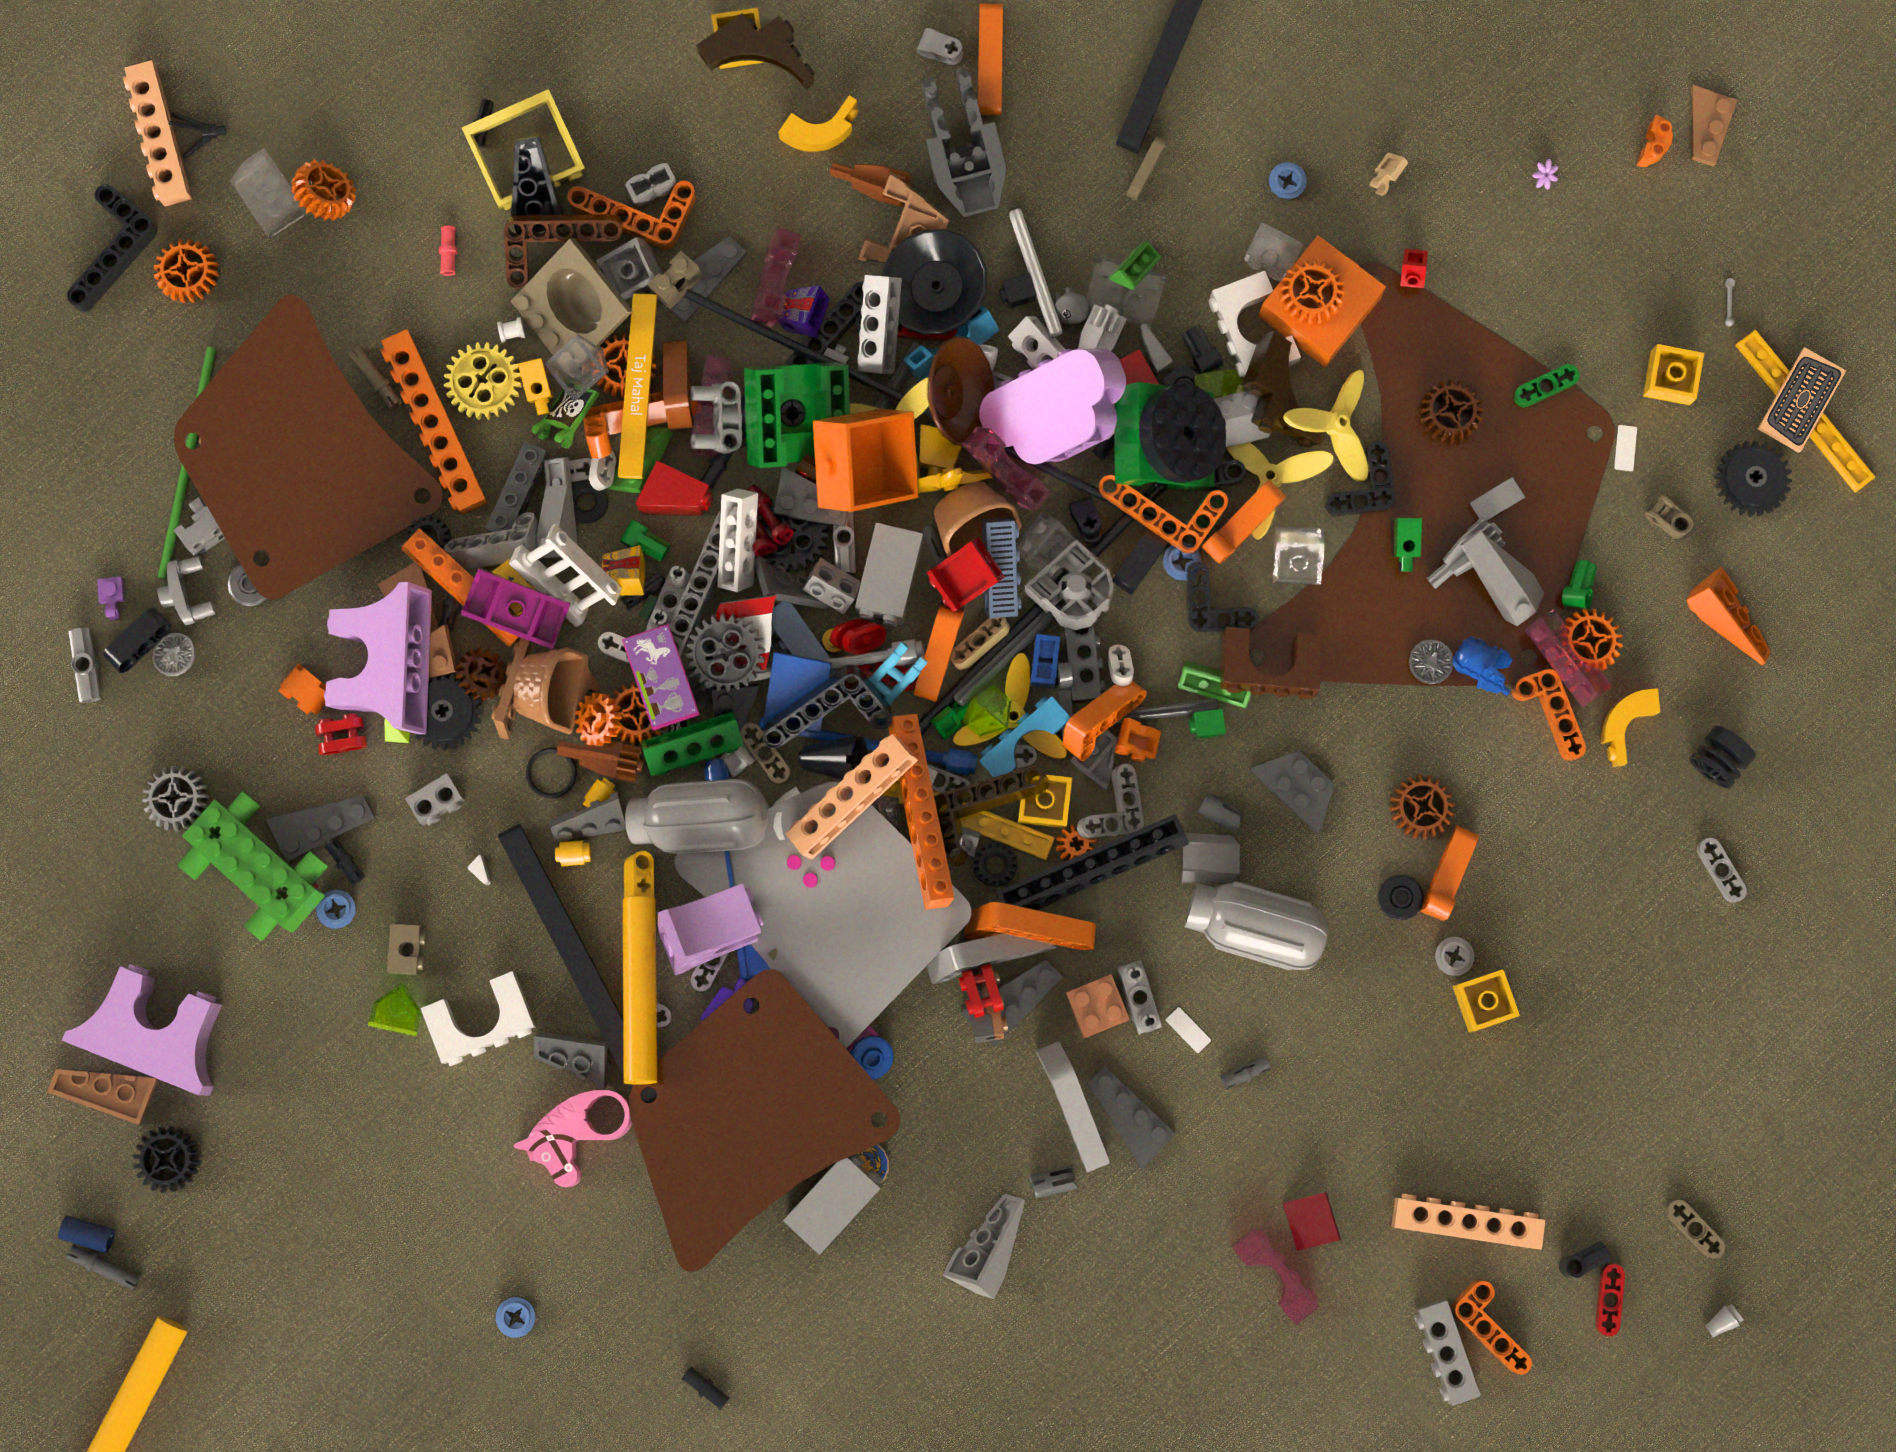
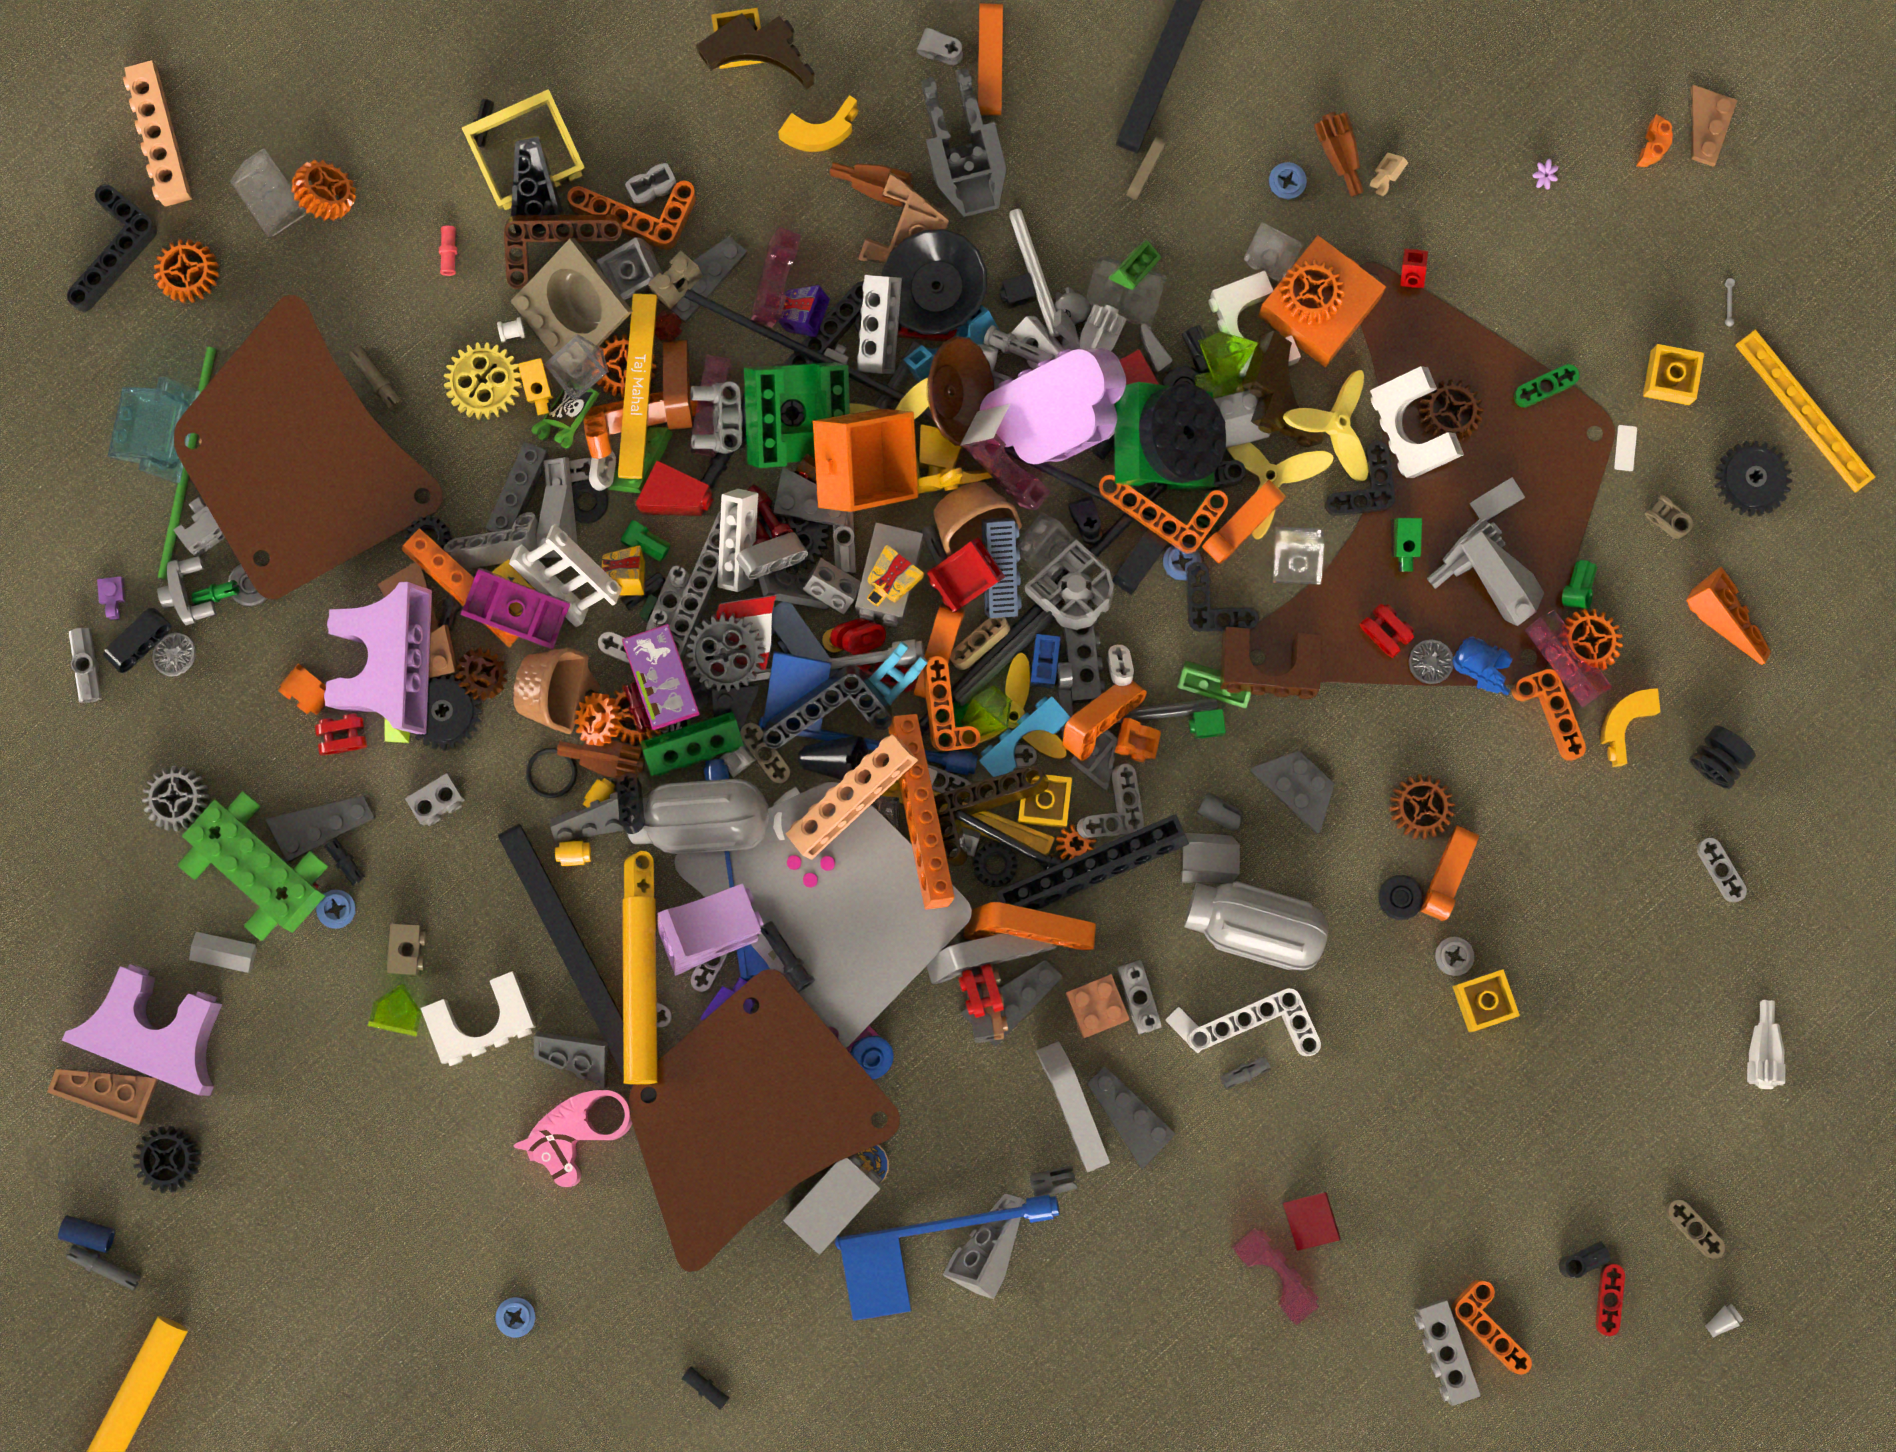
black plant [168,112,226,159] -> none
orange brick [380,329,488,515] -> none
white slope [468,854,491,885] -> none
medium nougat wing [492,638,534,740] -> none
light nougat brick [1391,1194,1545,1250] -> none
tile [1758,347,1846,453] -> none
none -> clear light blue windscreen [107,377,200,483]
none -> light grey piece [189,932,257,973]
none -> green axle [191,580,240,605]
none -> black beam [617,773,645,834]
none -> dark red pin [623,683,652,733]
none -> clear red gear [655,311,683,341]
none -> light grey beam [736,532,808,579]
none -> black pin [760,921,815,992]
none -> blue flag [835,1194,1060,1321]
none -> torso [867,545,923,607]
none -> orange beam [923,656,980,751]
none -> black piece [956,810,1062,871]
none -> white sticker [960,404,1010,446]
none -> light grey pin [984,325,1055,364]
none -> light grey slope [1054,308,1080,351]
none -> white beam [1187,988,1321,1056]
none -> clear neon green slope [1199,332,1259,385]
none -> dark orange piece [1314,112,1364,197]
none -> red brick [1359,604,1414,658]
none -> white arch [1370,366,1464,478]
none -> white piece [1747,1000,1785,1089]

